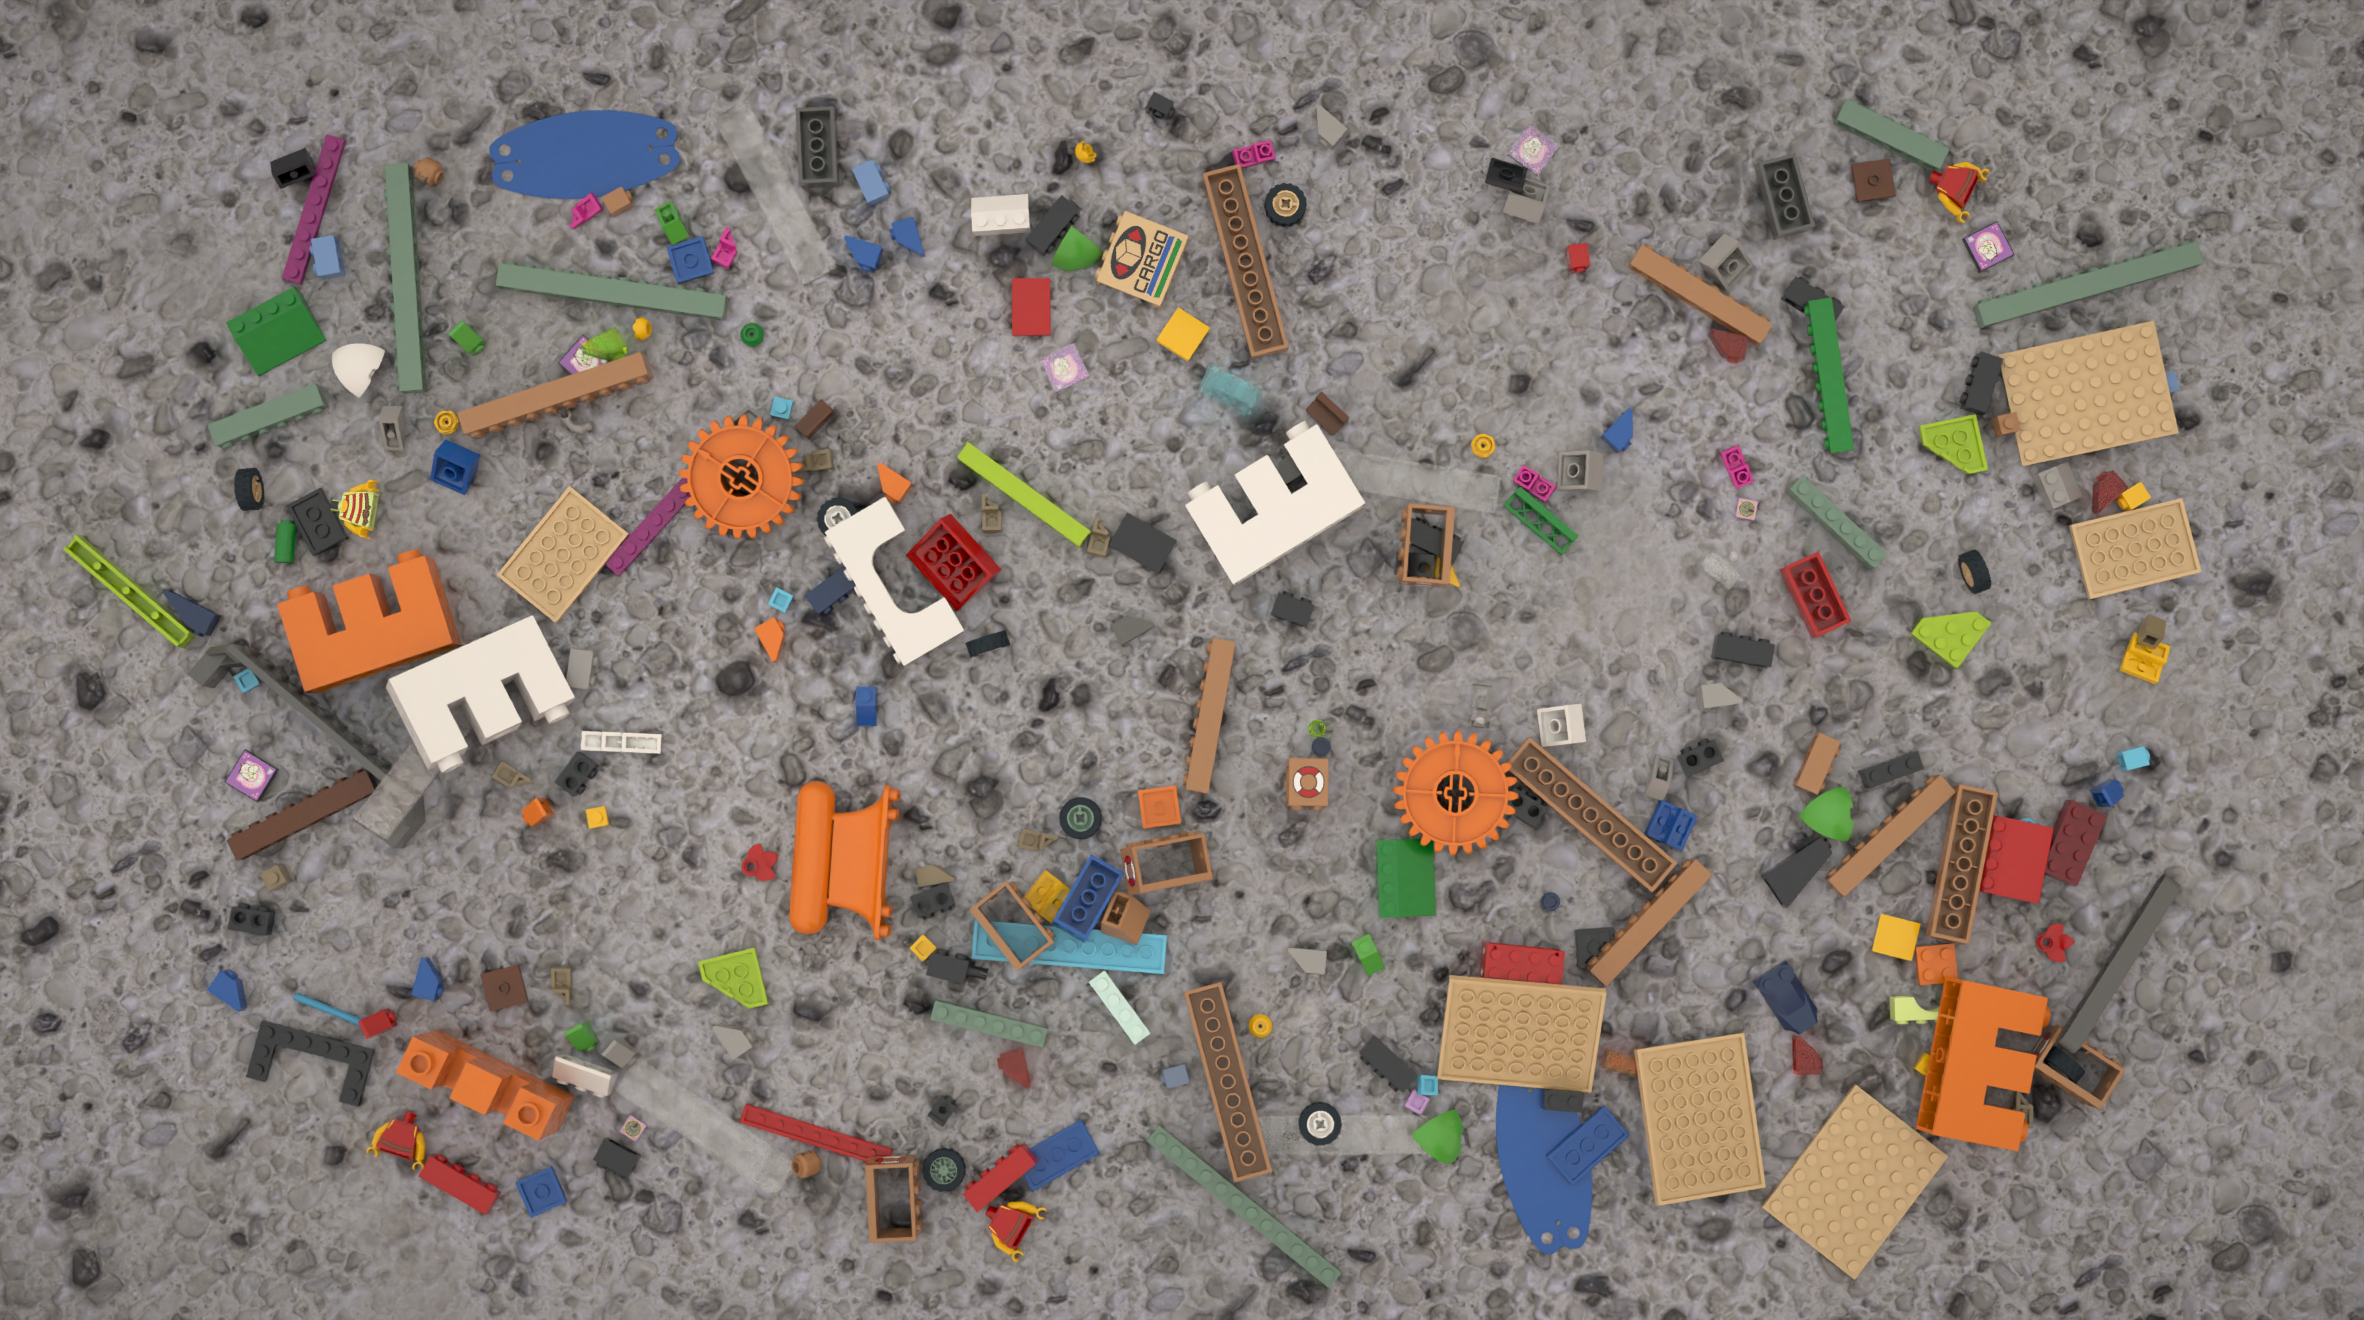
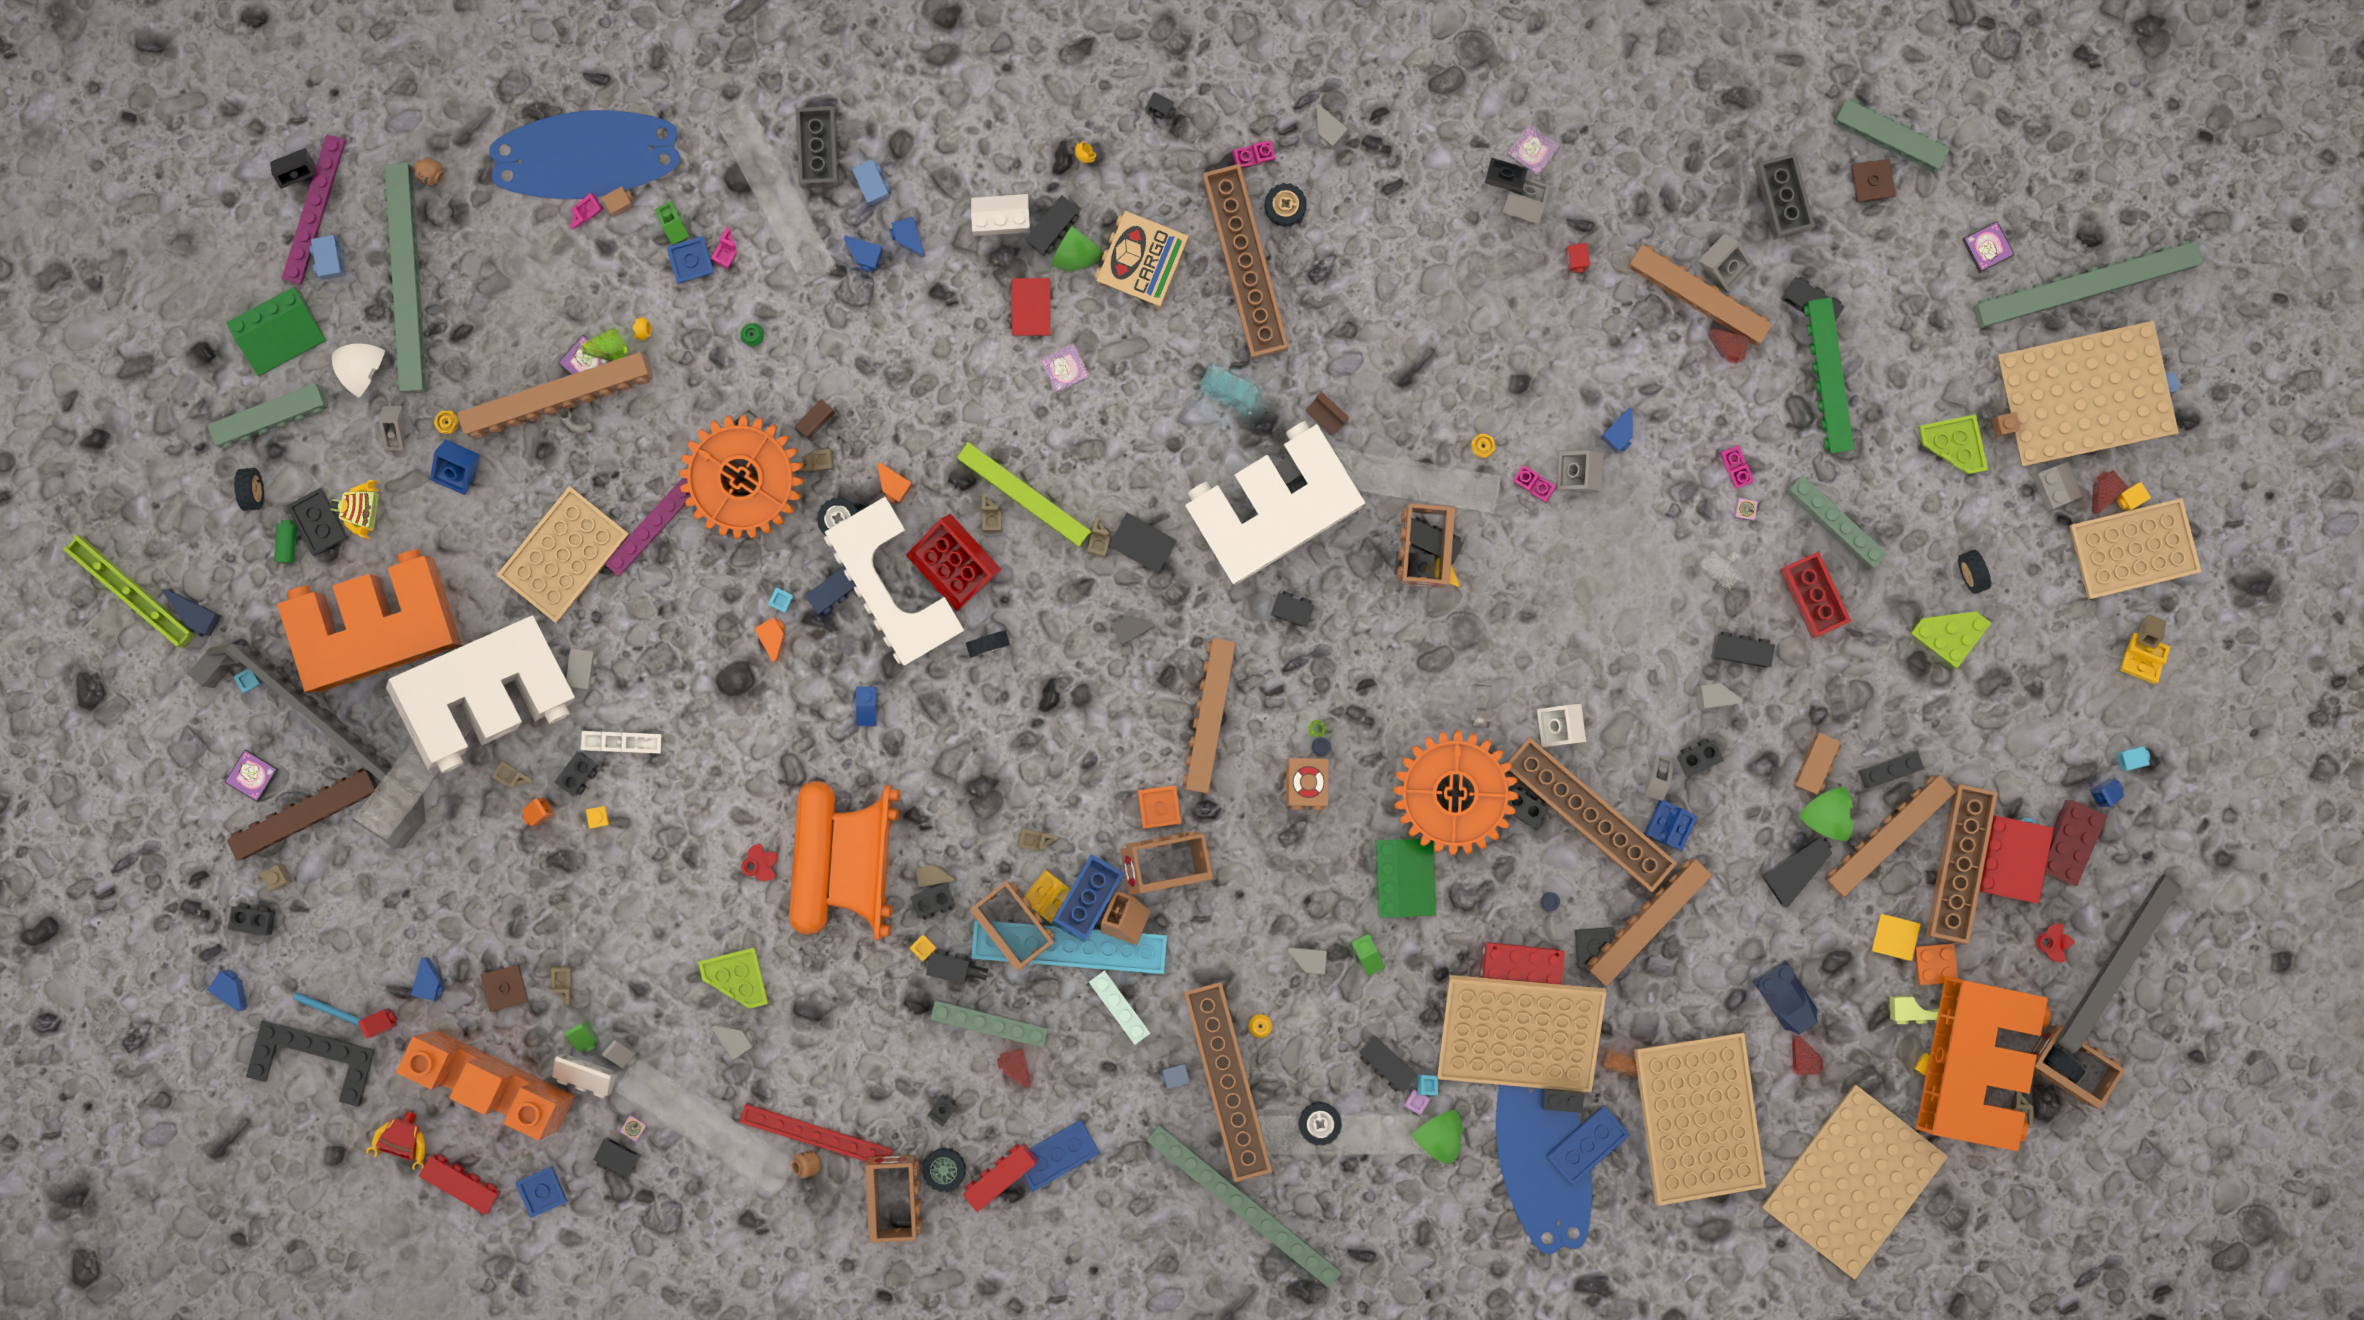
bright green slope [448,321,487,356] -> none
sand green brick [496,261,729,321] -> none
medium azure plate [770,396,794,420] -> none
torso [985,1201,1047,1262] -> none
black wheel [1059,797,1102,840] -> none
yellow slope [1156,307,1210,362] -> none
green fence [1503,487,1578,555] -> none
torso [1929,162,1989,223] -> none
black brick [1959,352,2003,416] -> none

